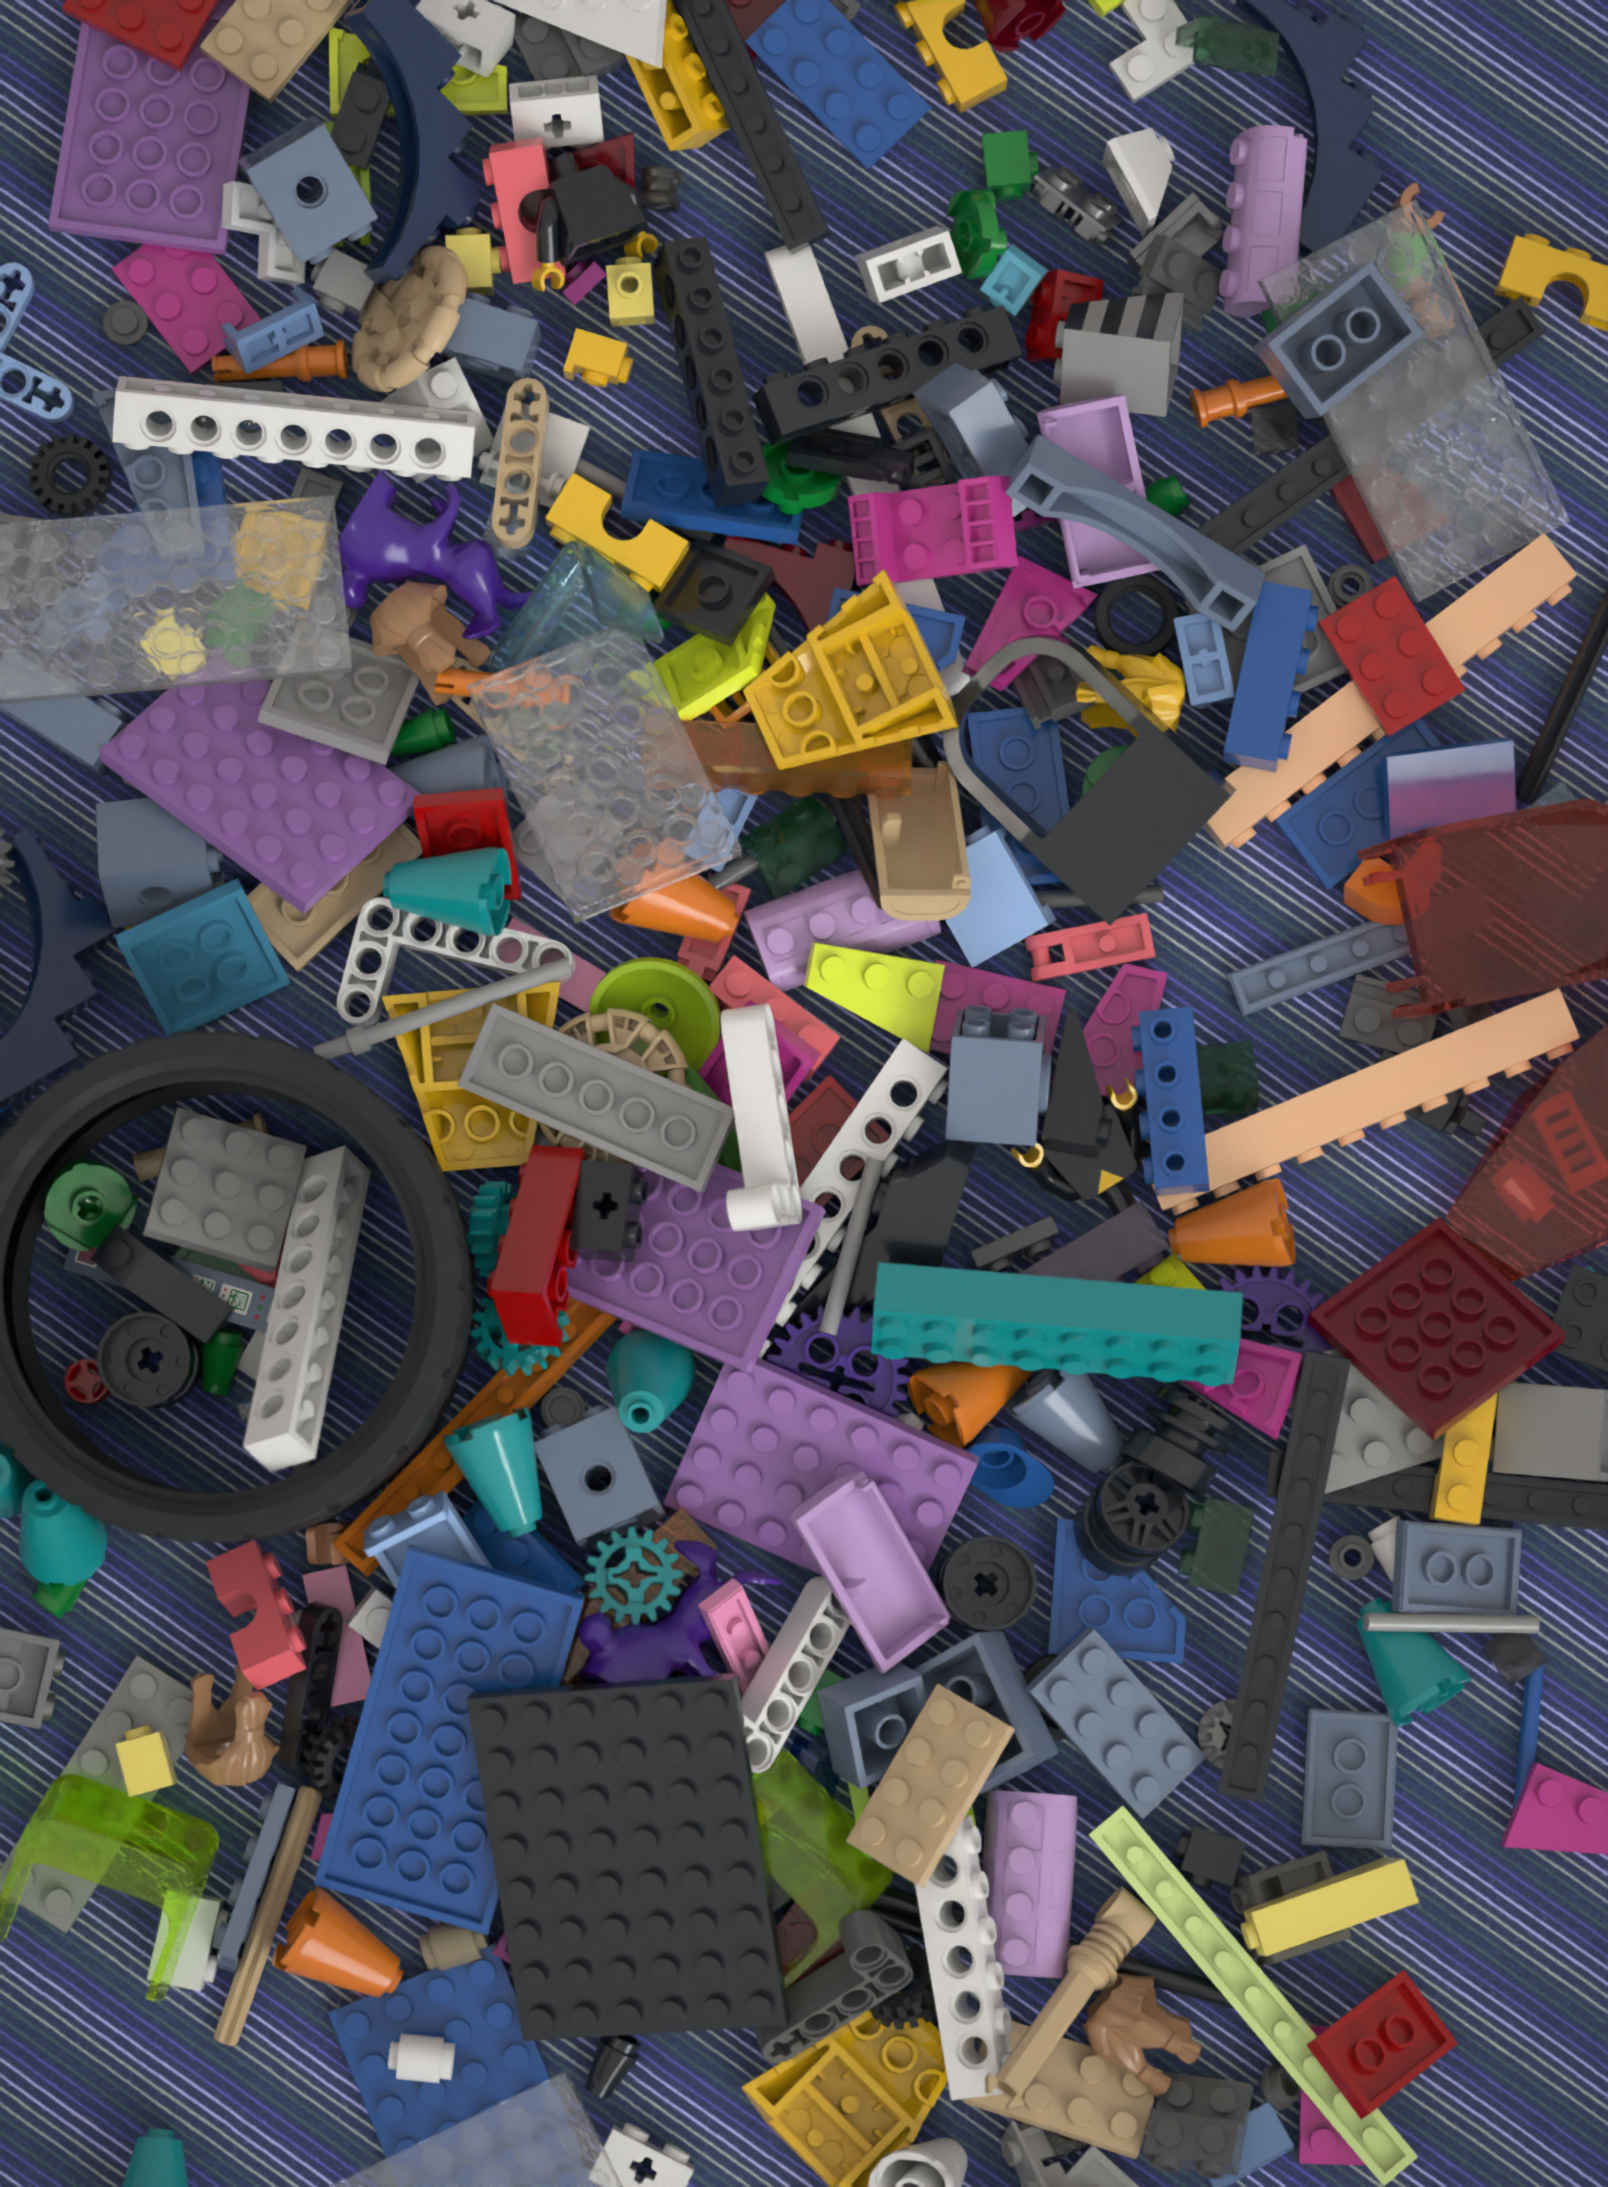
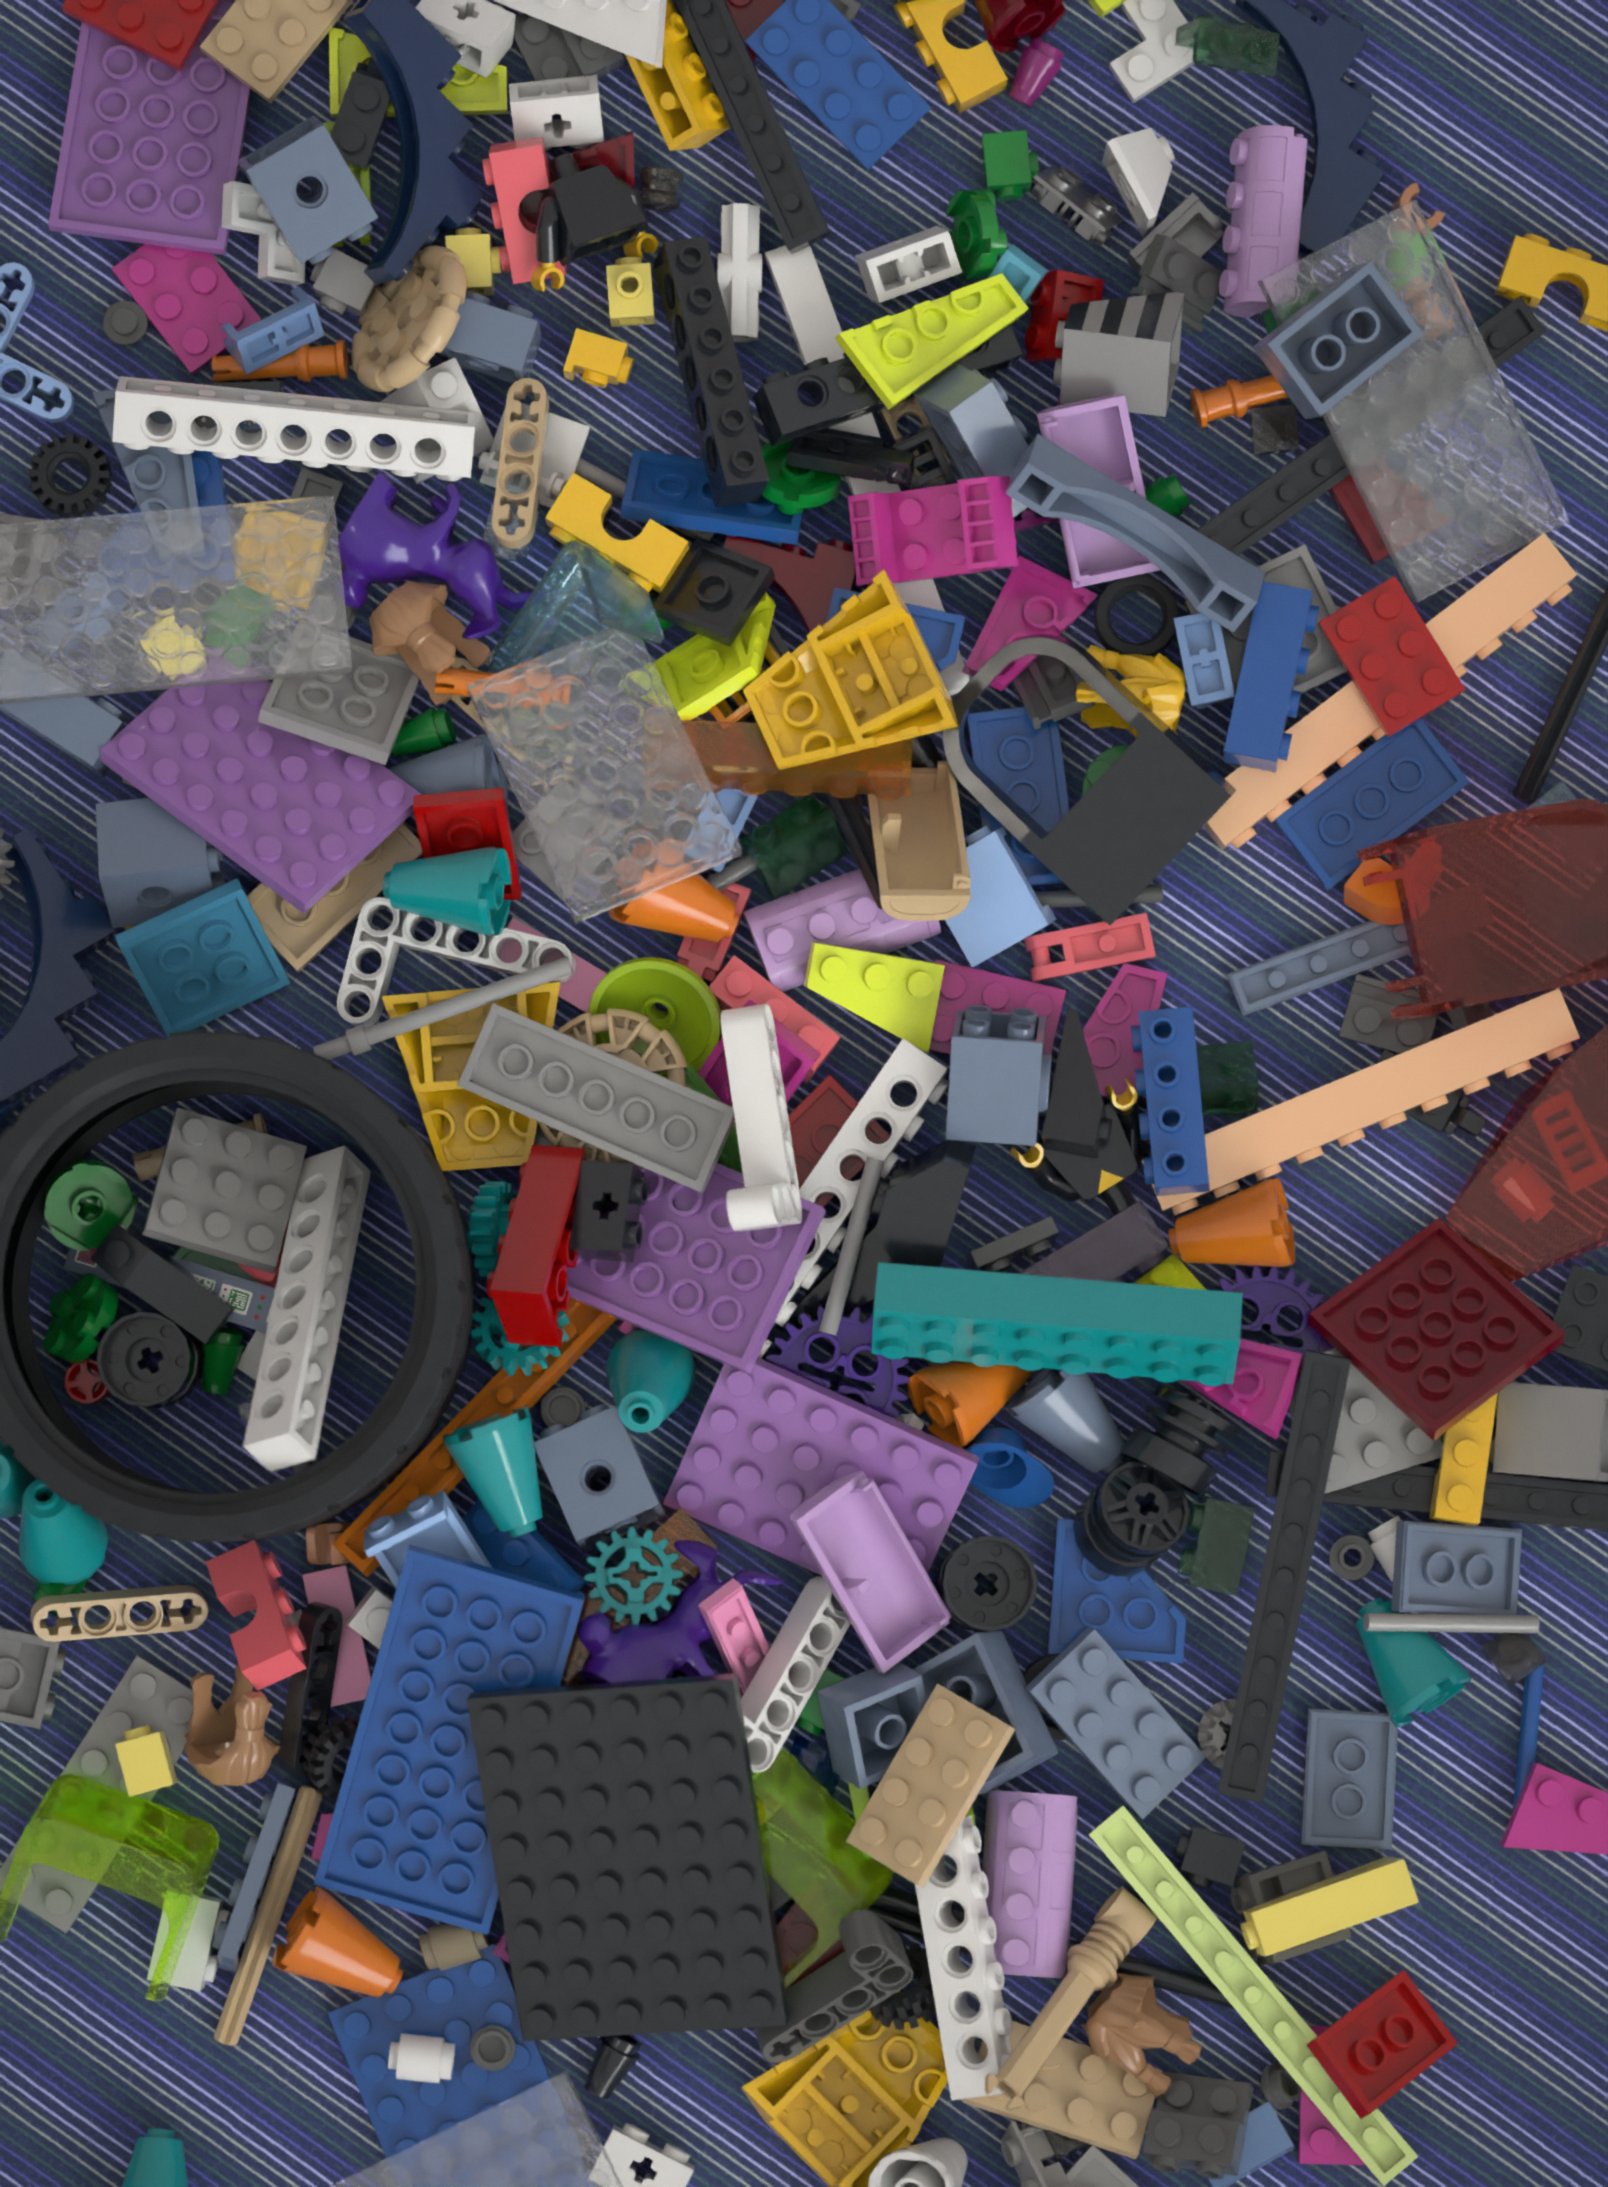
magenta plate [560,257,607,305] -> none
dark grey plate [1328,565,1373,608] -> none
tile [1381,737,1517,844] -> none
none -> tan beam [30,1585,208,1642]
none -> green plate [43,1273,118,1364]
none -> dark grey plate [470,2025,516,2071]
none -> white piece [717,203,762,343]
none -> neon yellow wing [835,273,1029,410]
none -> magenta cone [1008,37,1064,108]

